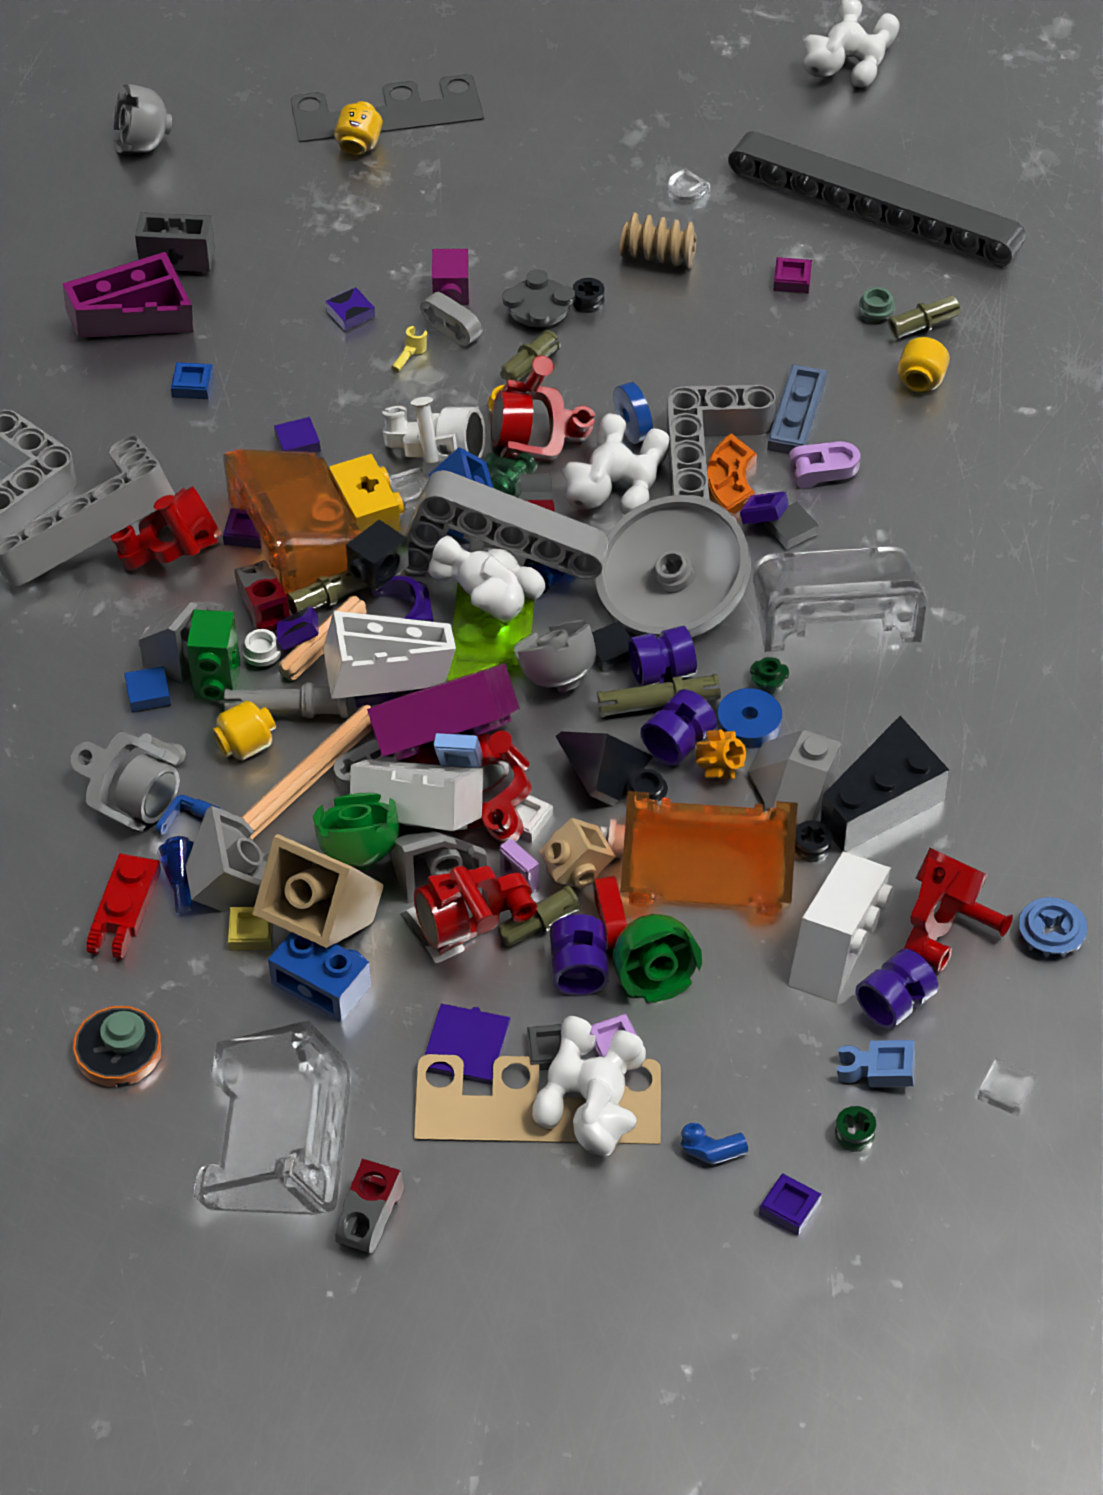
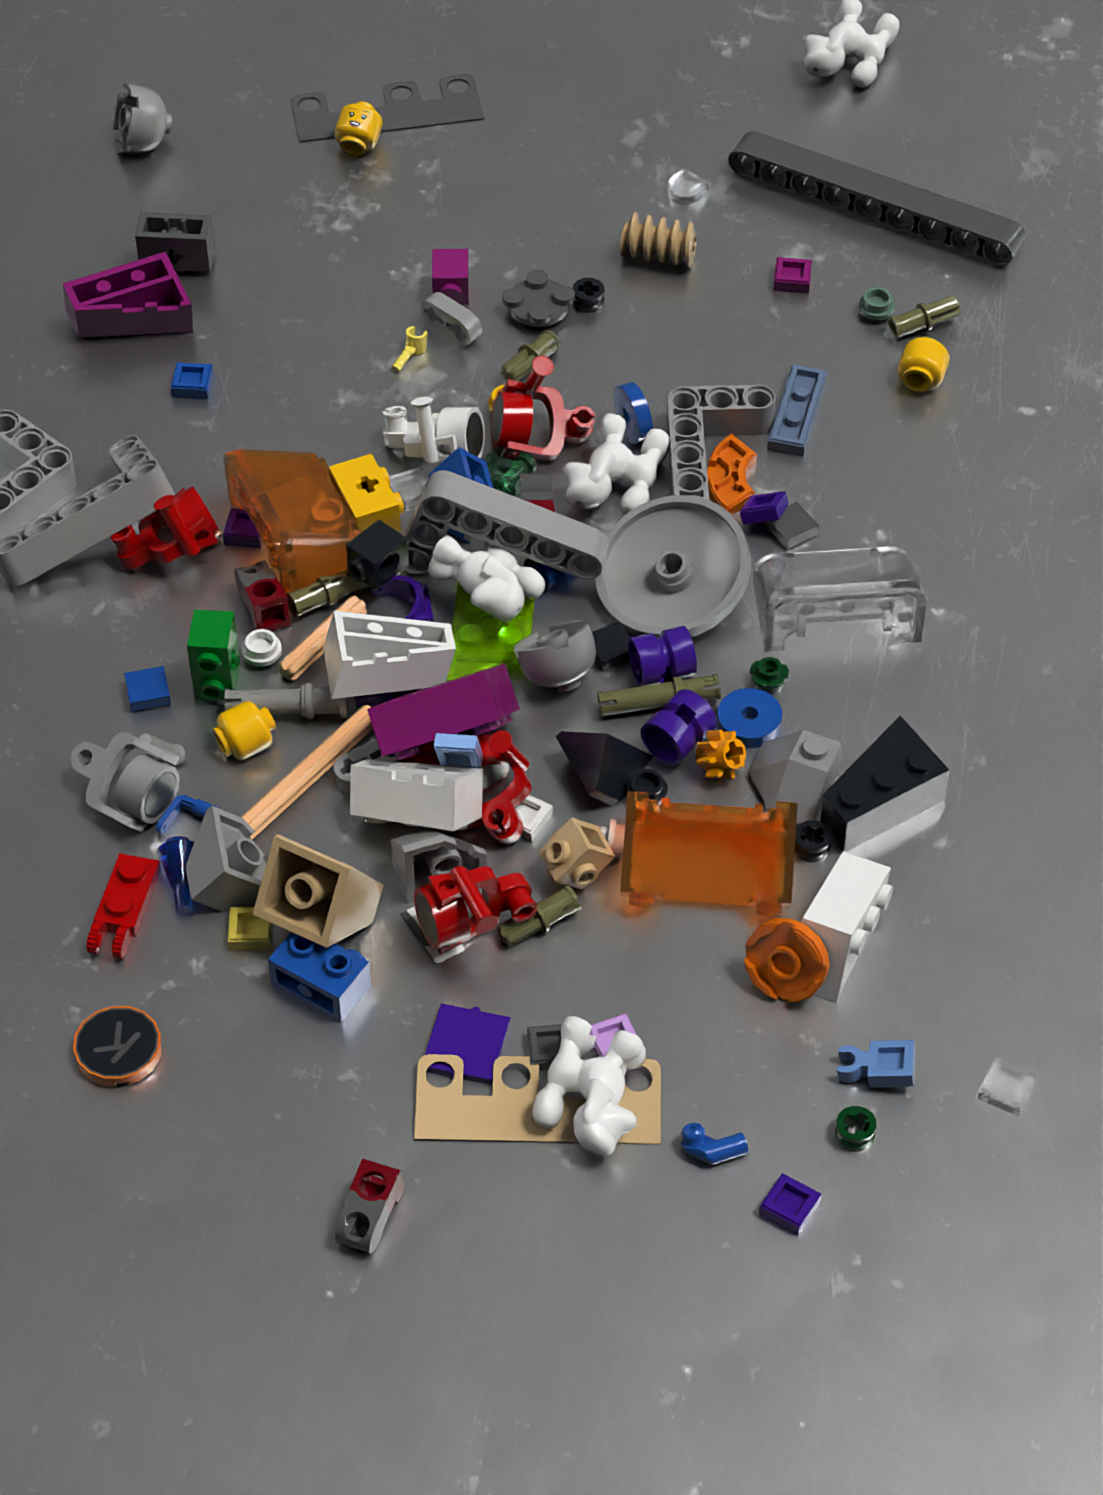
sand green plate [100,1011,145,1054] -> none
light grey slope [139,602,224,684] -> none
clear windscreen [194,1020,351,1215] -> none
dark purple tile [274,417,321,460] -> none
dark purple tile [277,606,319,651] -> none
green cylinder [312,793,399,870] -> none
dark purple tile [325,287,376,331] -> none
lavender tile [500,838,540,893] -> none
dark purple wheel [550,914,609,996] -> none
red beam [593,876,627,951] -> none
green cylinder [613,914,702,1002] -> none
lavender plate [789,441,860,489] -> none
dark purple wheel [855,949,939,1029] -> none
red piece [904,848,1013,972] -> none
medium blue gear [1018,897,1088,958] -> none
none -> orange tile [744,918,830,1003]

